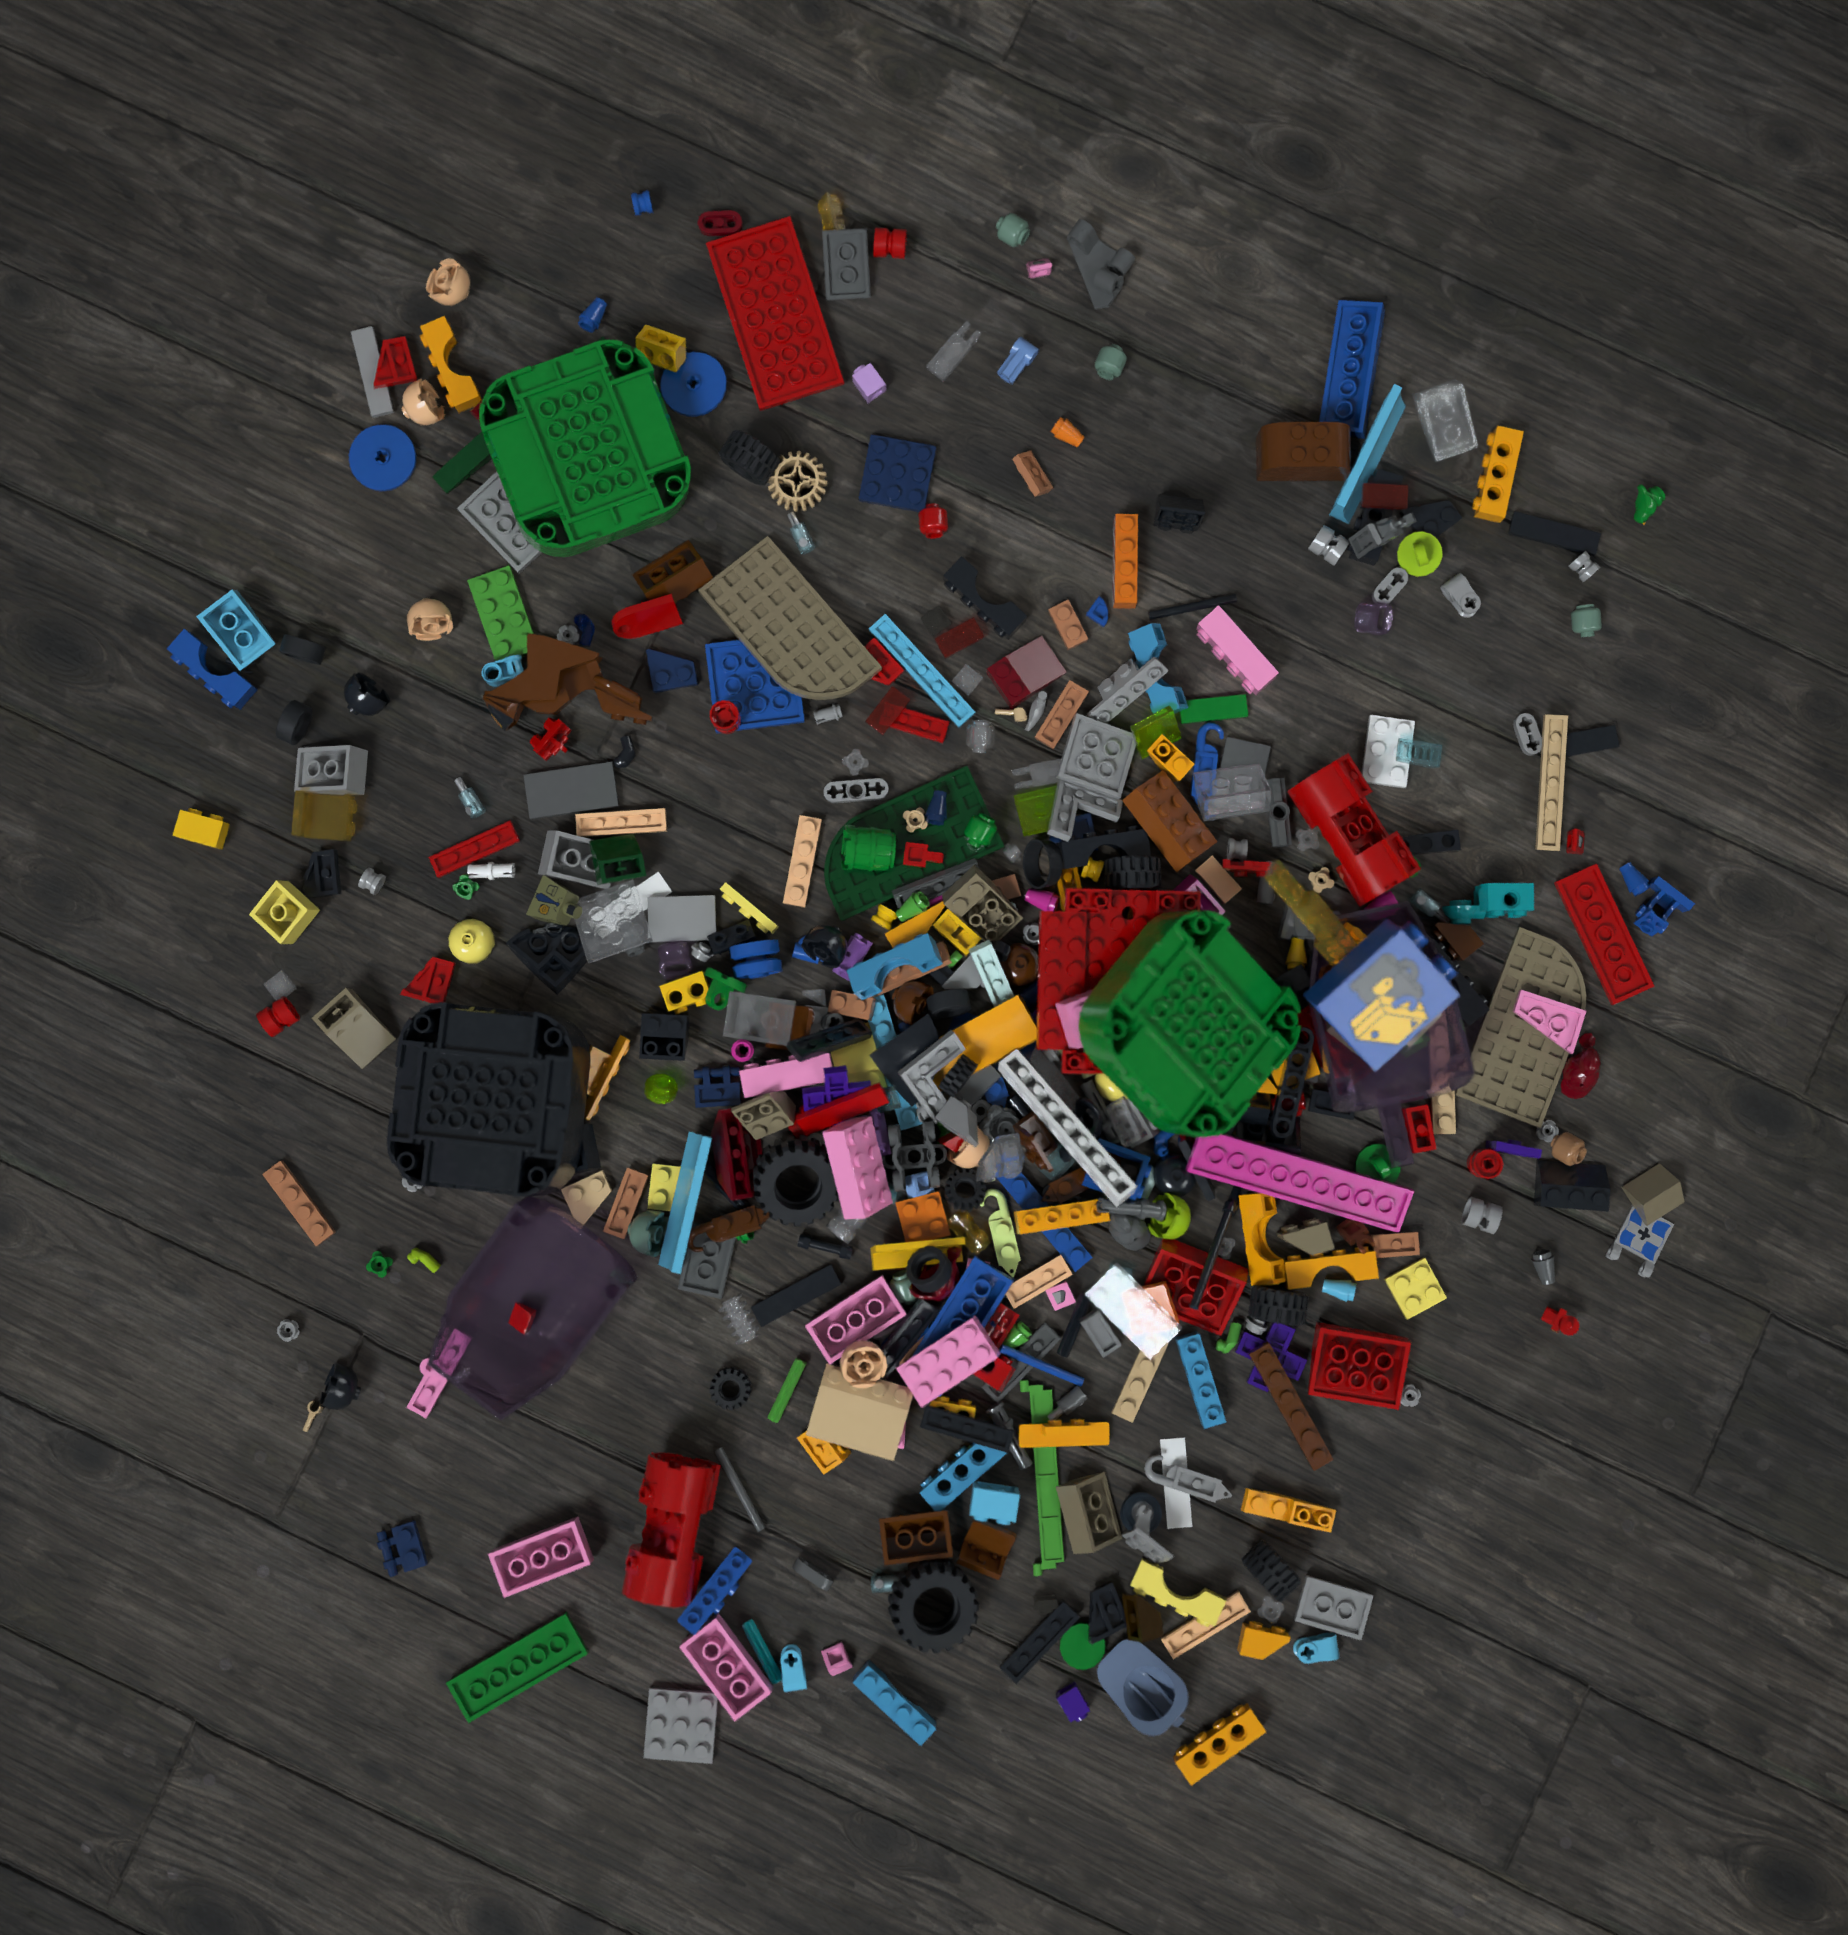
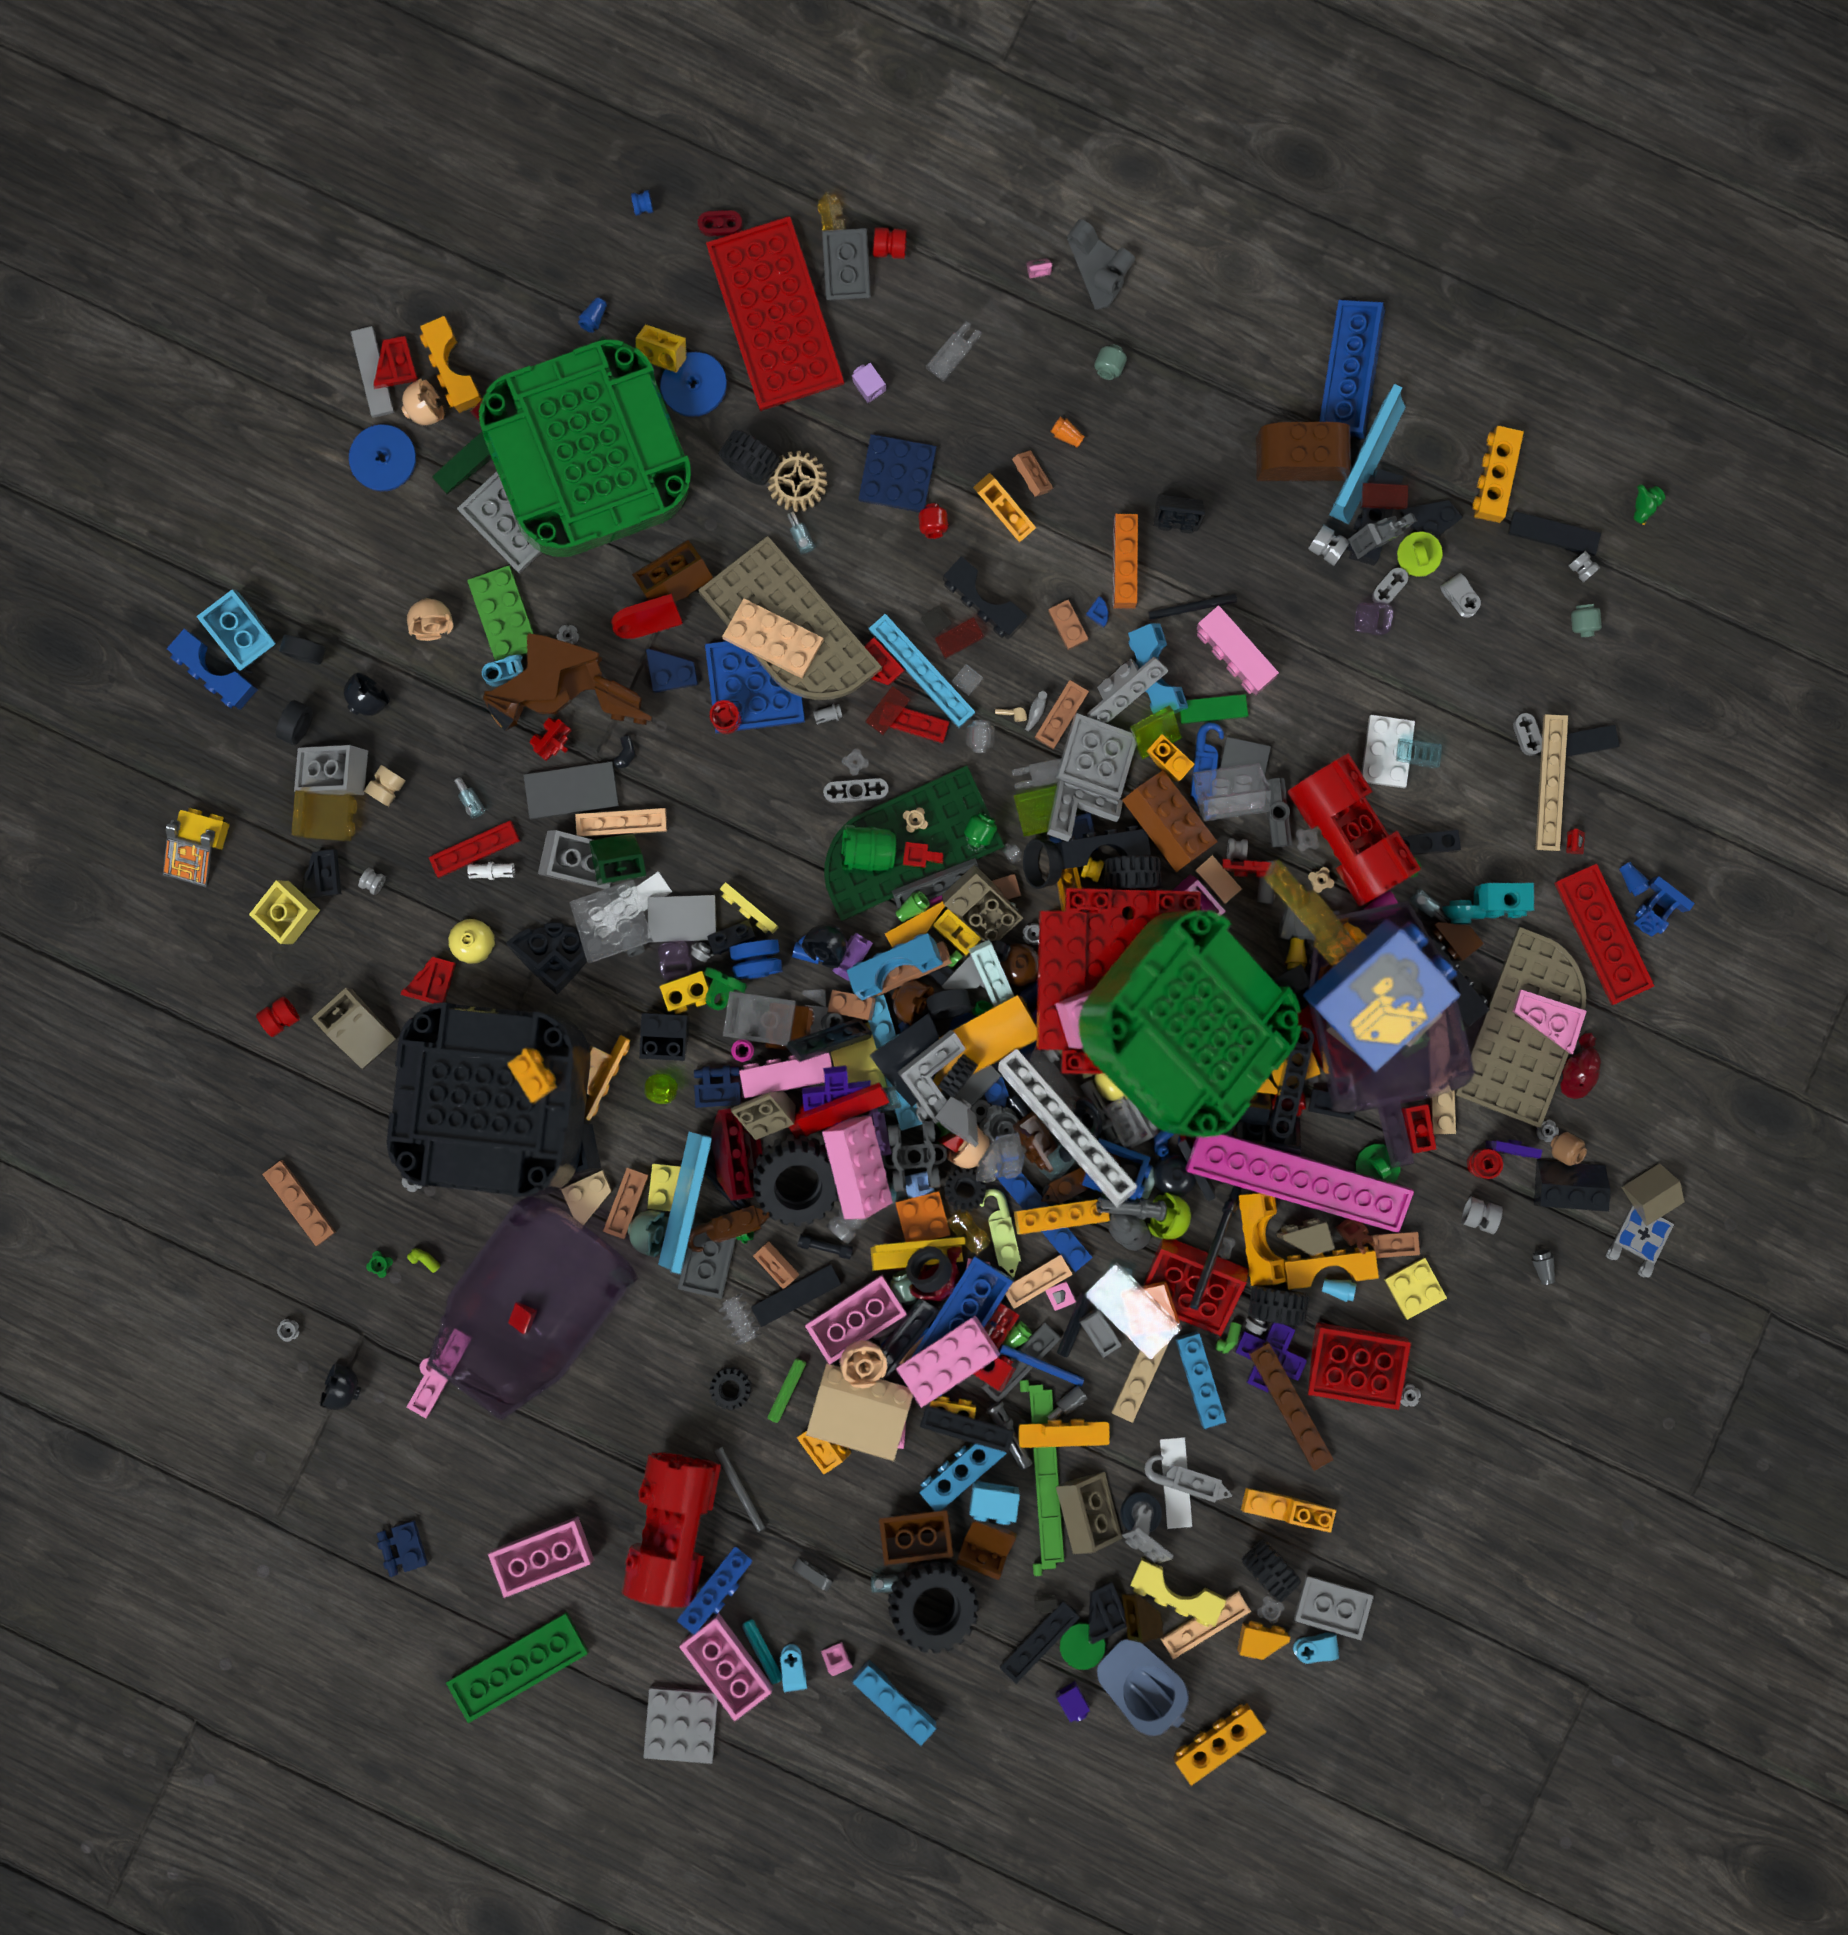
clear plate [263,970,297,1000] -> none
tan hand [303,1401,323,1432] -> none
light nougat cylinder [426,258,470,306] -> none
green plate [453,874,479,900] -> none
olive torso [526,875,582,925] -> none
clear blue arm [574,613,595,647] -> none
light nougat plate [783,815,822,908] -> none
yellow wheel [871,904,898,931] -> none
dark blue cone [925,790,947,825] -> none
slope [986,636,1067,709] -> none
sand green head [996,213,1030,247] -> none
medium blue piece [997,337,1039,385] -> none
dark pink cone [1025,888,1060,911] -> none
clear slope [1412,379,1478,462] -> none
red hips [1541,1307,1580,1336] -> none
none -> flag [163,819,215,887]
none -> tan wheel [364,765,406,807]
none -> light orange bracket [508,1048,557,1103]
none -> light nougat plate [722,598,824,679]
none -> nougat plate [753,1242,799,1289]
none -> green plate [972,1001,994,1017]
none -> light orange slope [973,473,1036,542]

